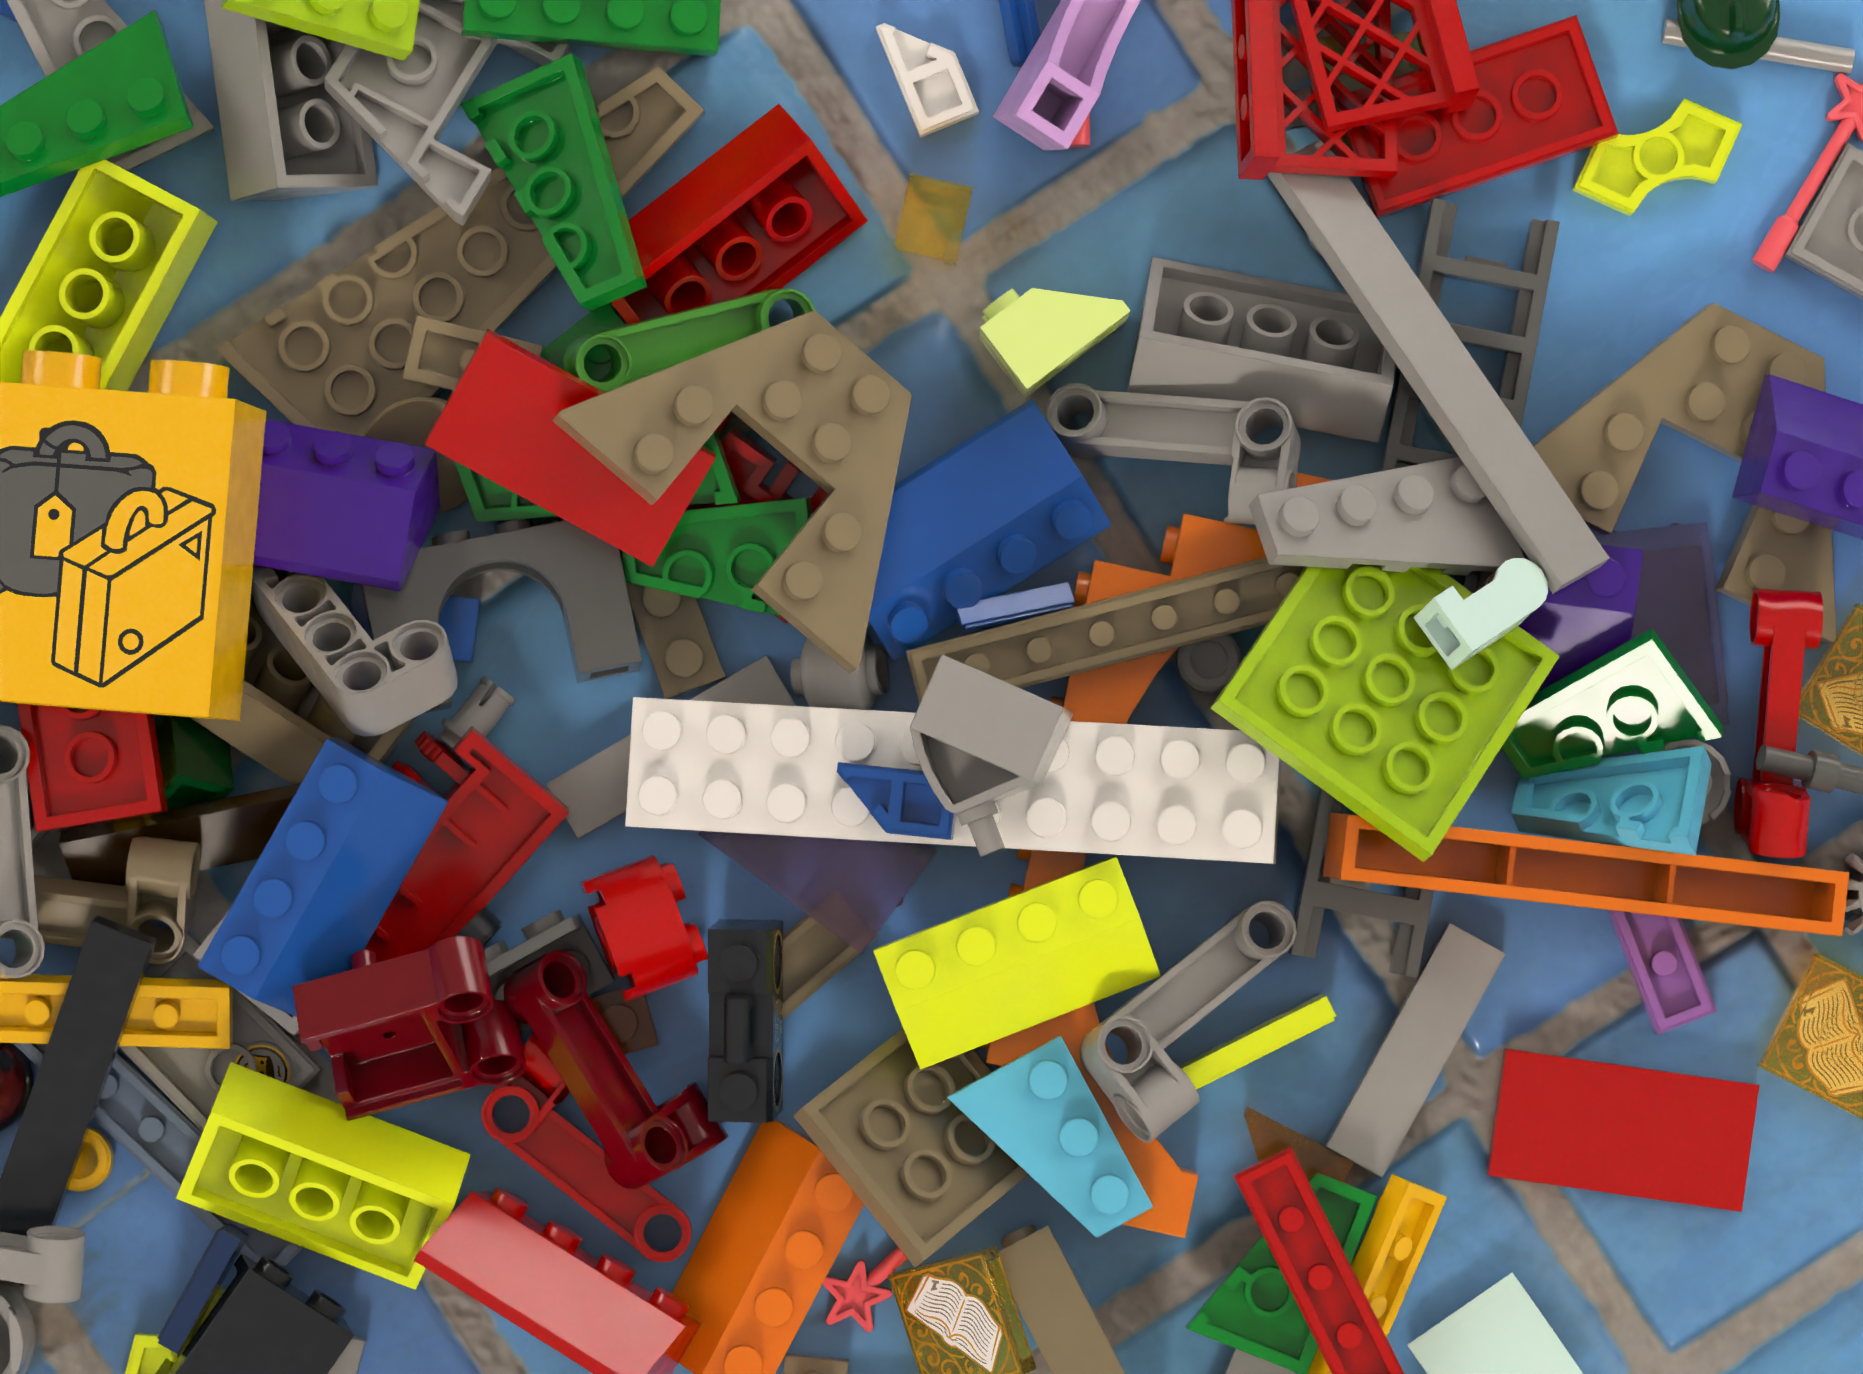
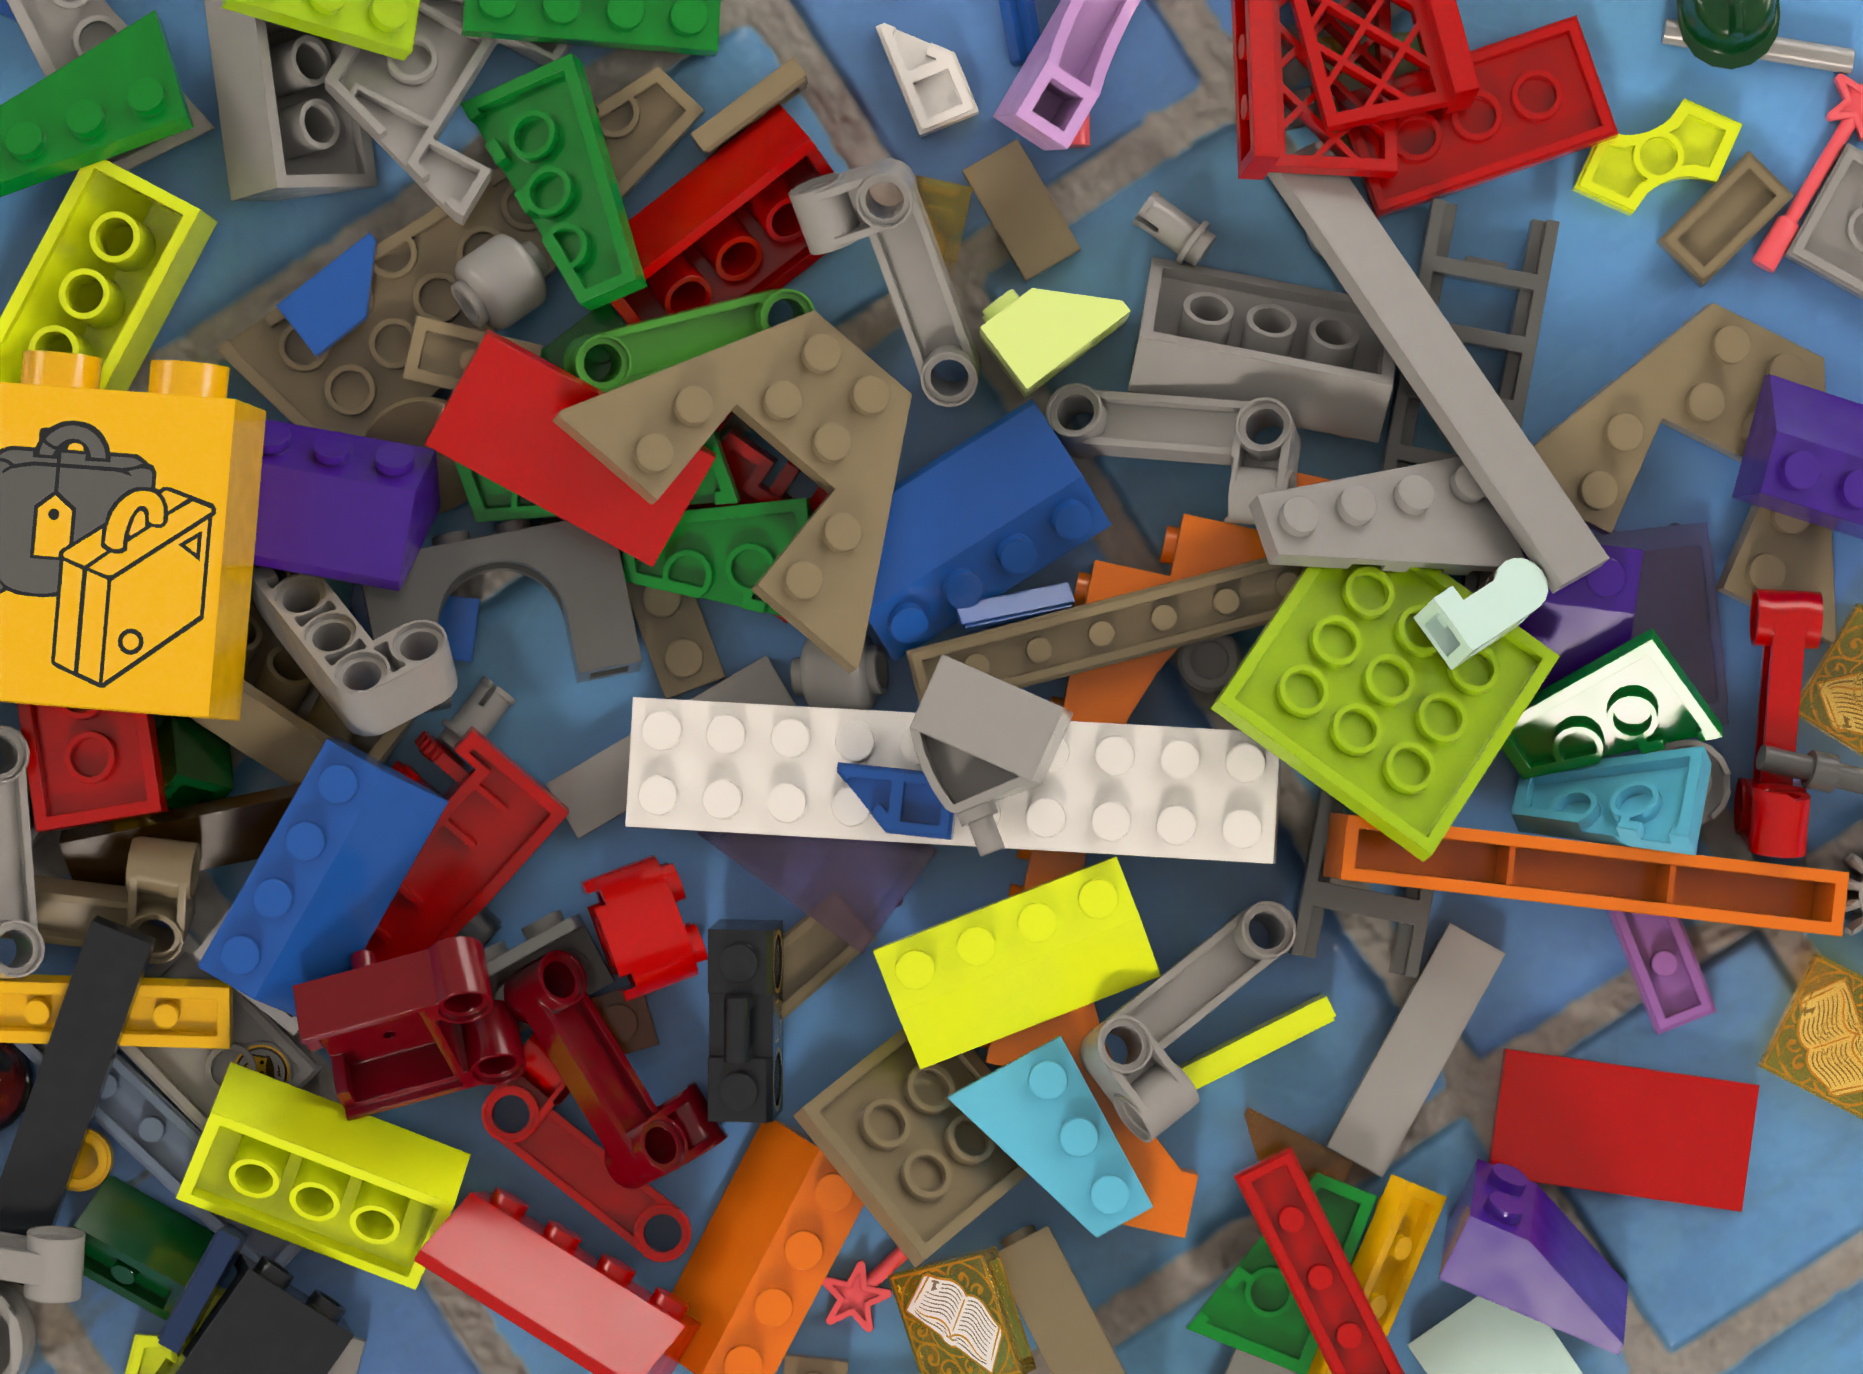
none -> dark green panel [73,1176,215,1321]
none -> blue tile [276,232,378,358]
none -> light grey head [451,234,549,330]
none -> dark tan tile [690,57,808,159]
none -> light grey piece [788,158,981,407]
none -> dark tan tile [962,139,1081,283]
none -> light grey pin [1132,190,1217,267]
none -> dark purple slope [1439,1159,1628,1355]
none -> dark tan tile [1656,151,1794,287]

